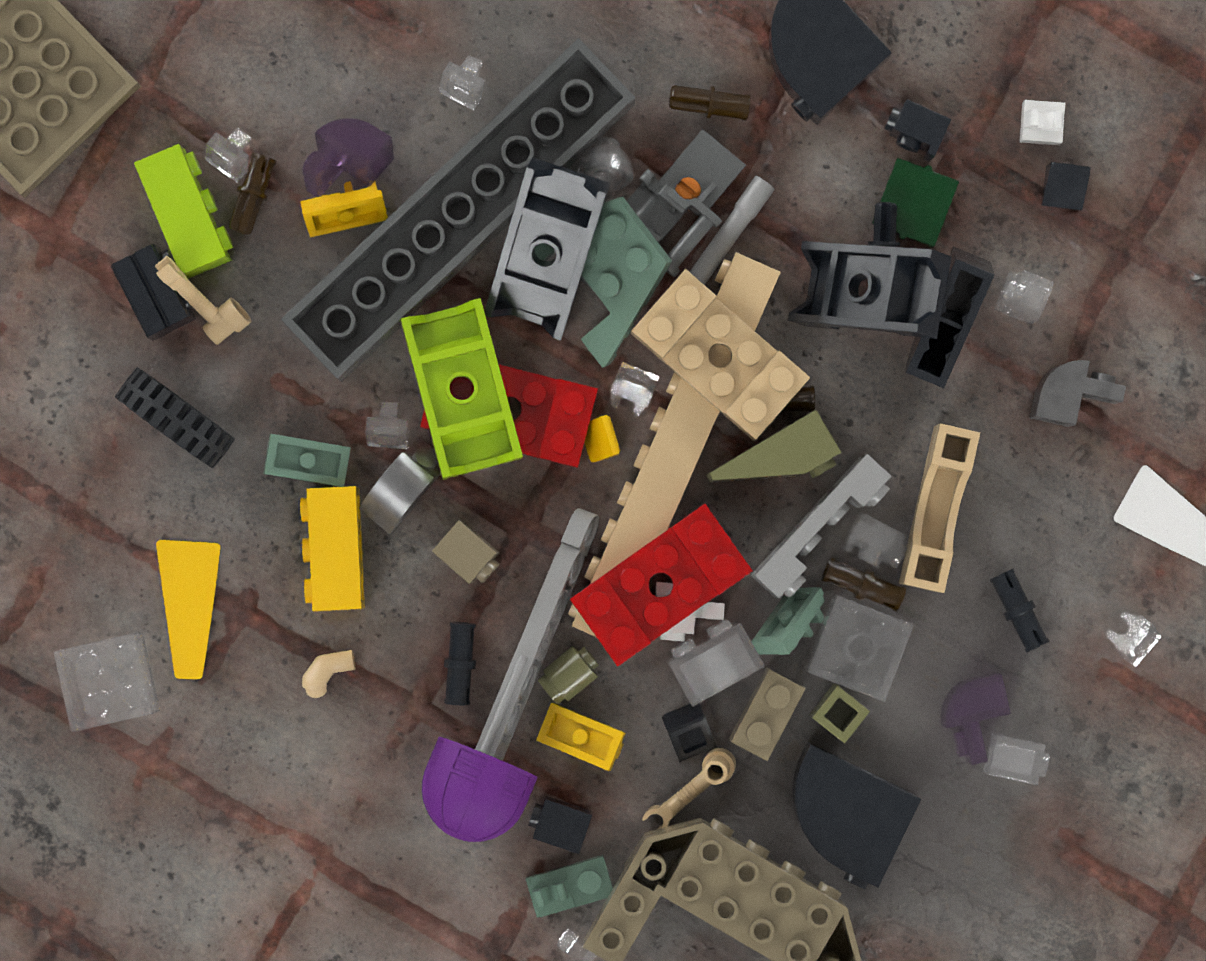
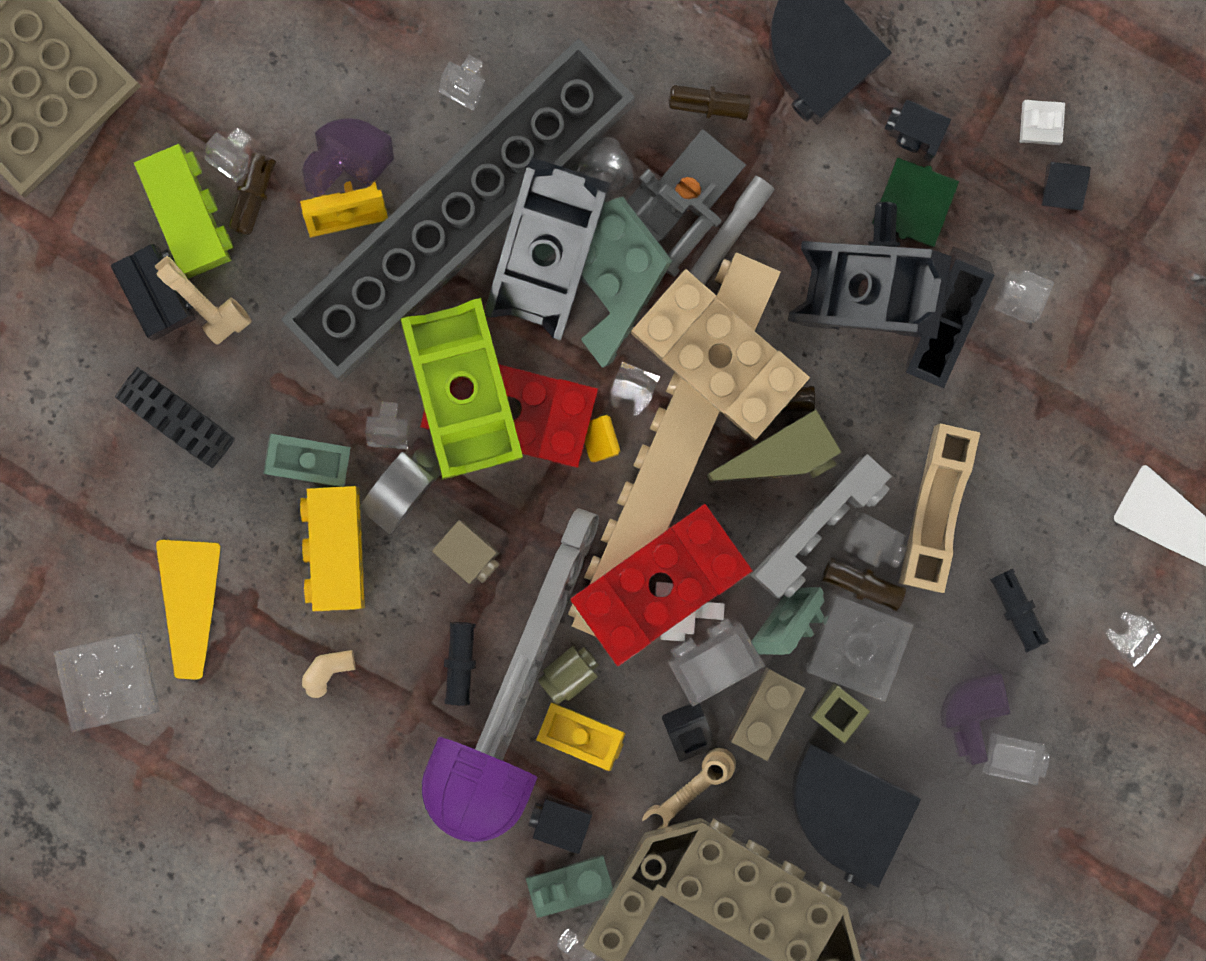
flat silver brick [1029,360,1126,427] -> none

